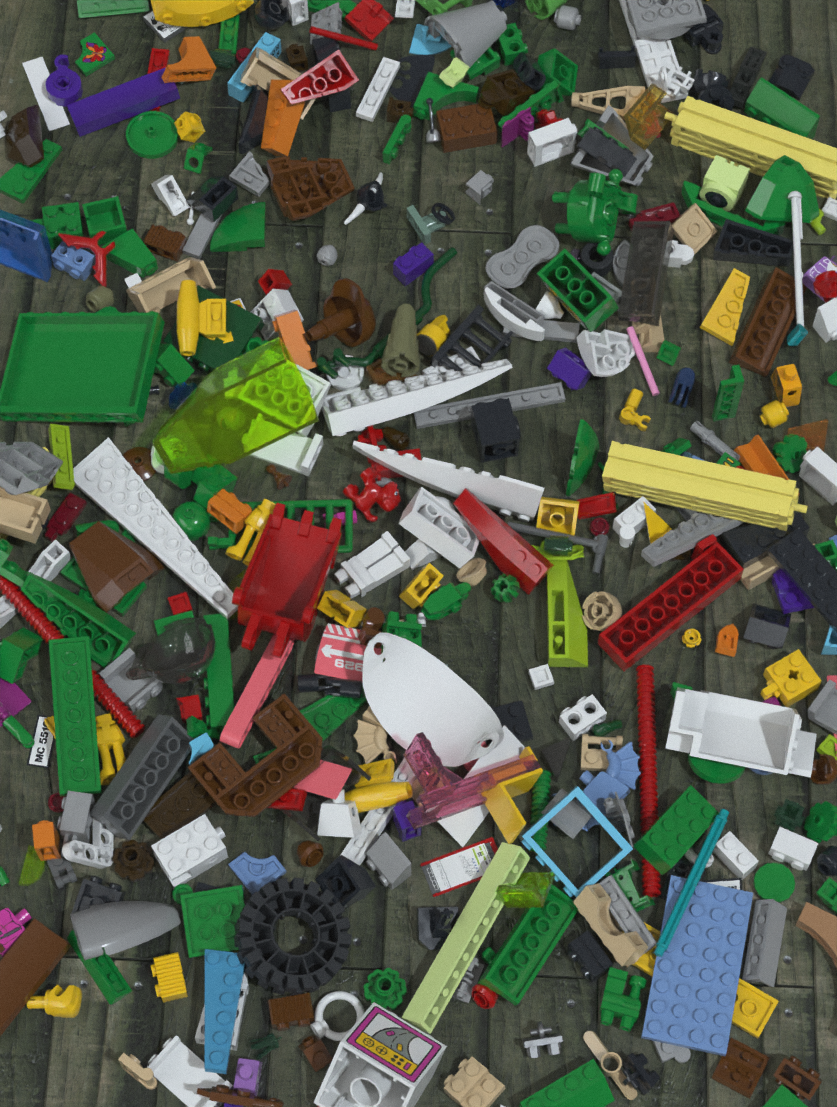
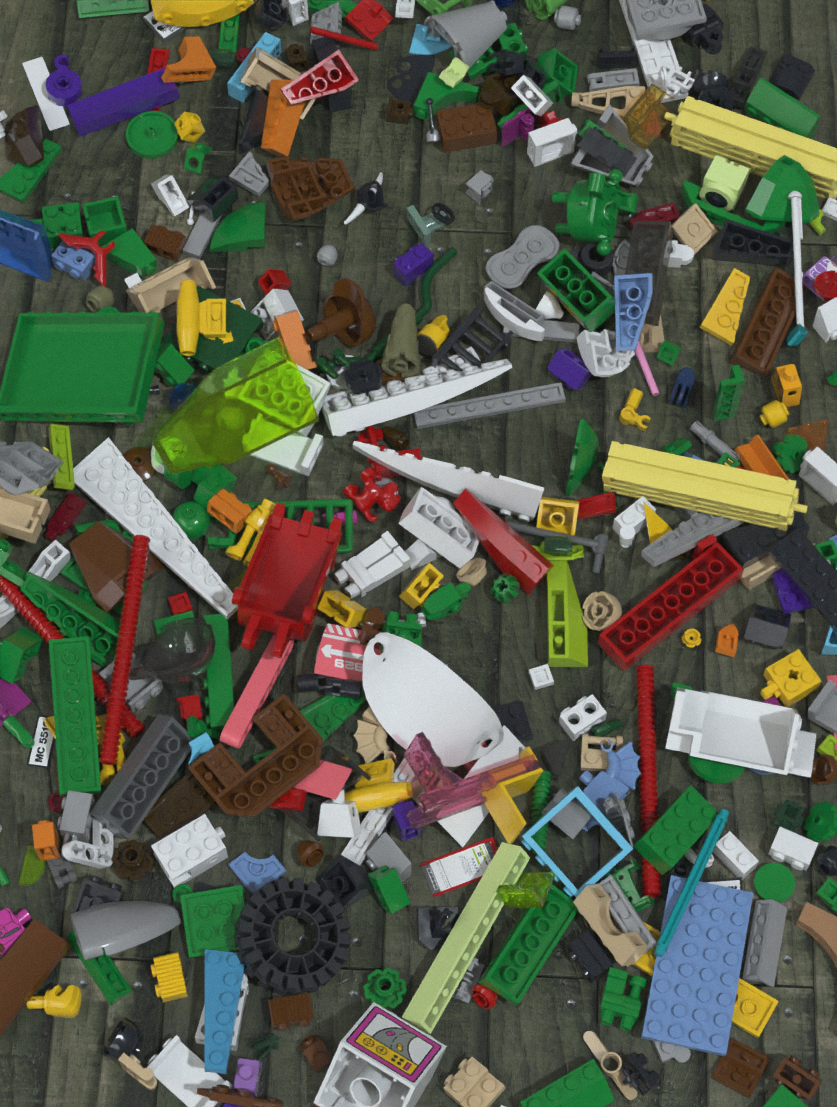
green tile [75,32,115,77] -> none
white piece [311,991,365,1041] -> none
white plate [356,57,400,122] -> none
green plate [383,115,411,165] -> none
black brick [471,398,521,463] -> none
green hand [481,947,496,964] -> none
flat silver hips [522,1021,563,1058] -> none
dark red plate [590,518,609,536] -> none
none -> red piece [99,535,151,765]
none -> black cylinder [102,1017,142,1061]
none -> black plate [344,359,383,394]
none -> green hinge [368,865,411,914]
none -> black hinge [488,49,524,75]
none -> white brick [511,75,553,116]
none -> light grey plate [587,68,639,92]
none -> medium blue wedge [614,273,653,351]

